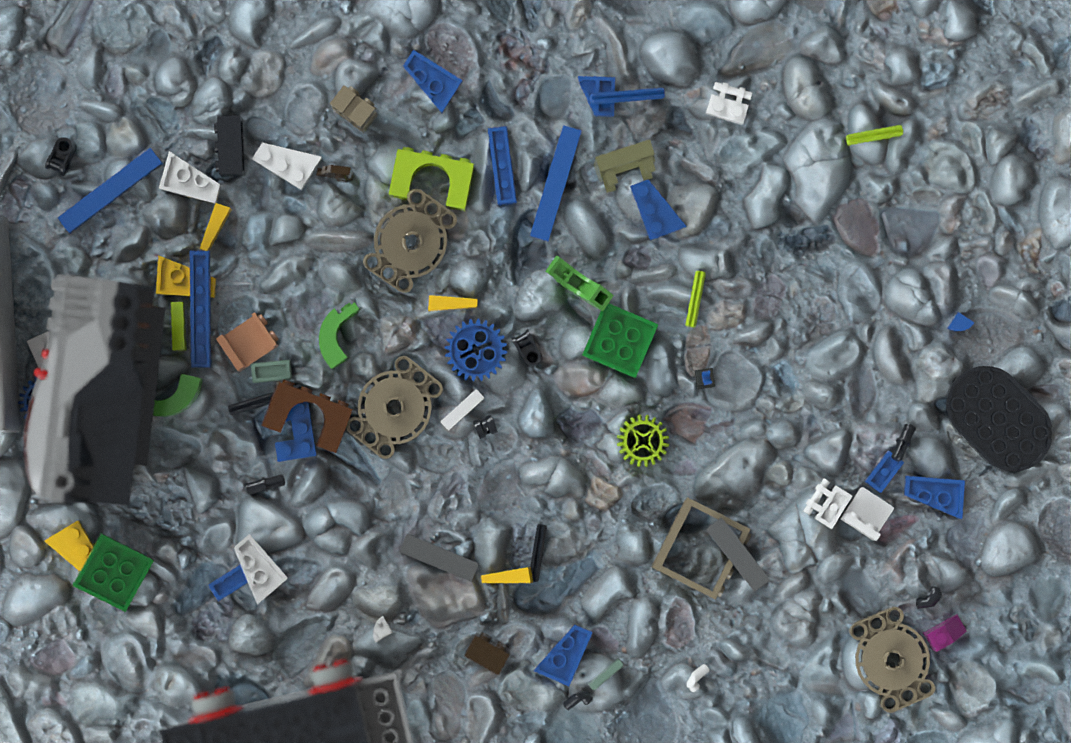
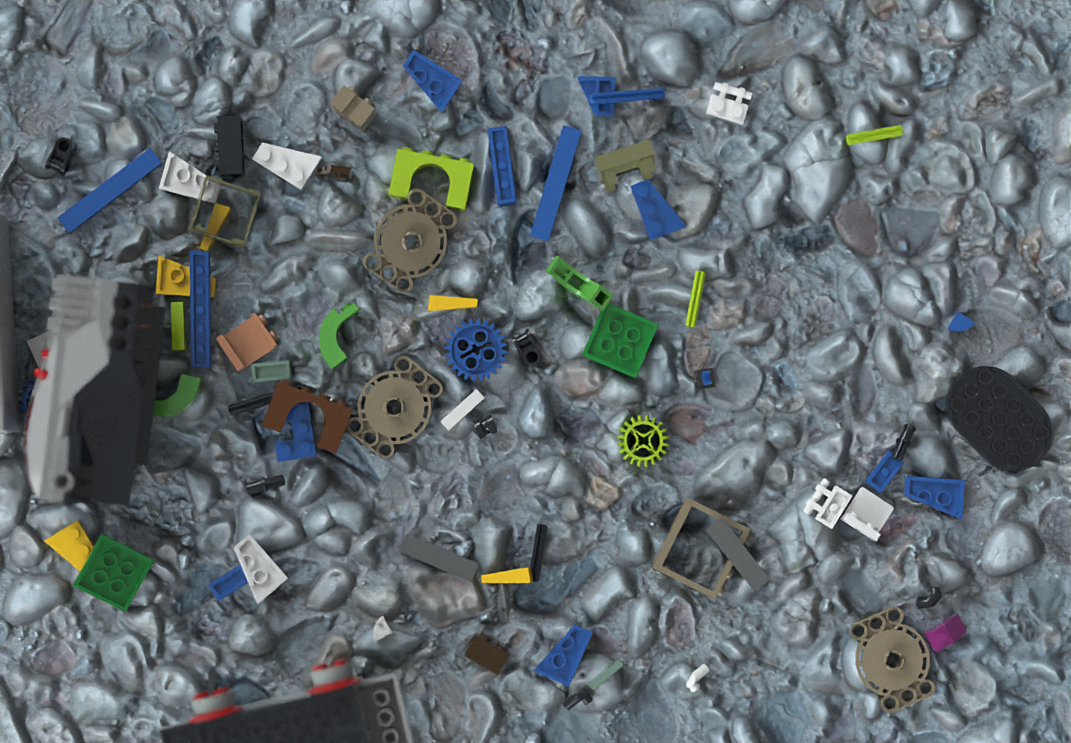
none -> olive piece [188,175,261,249]

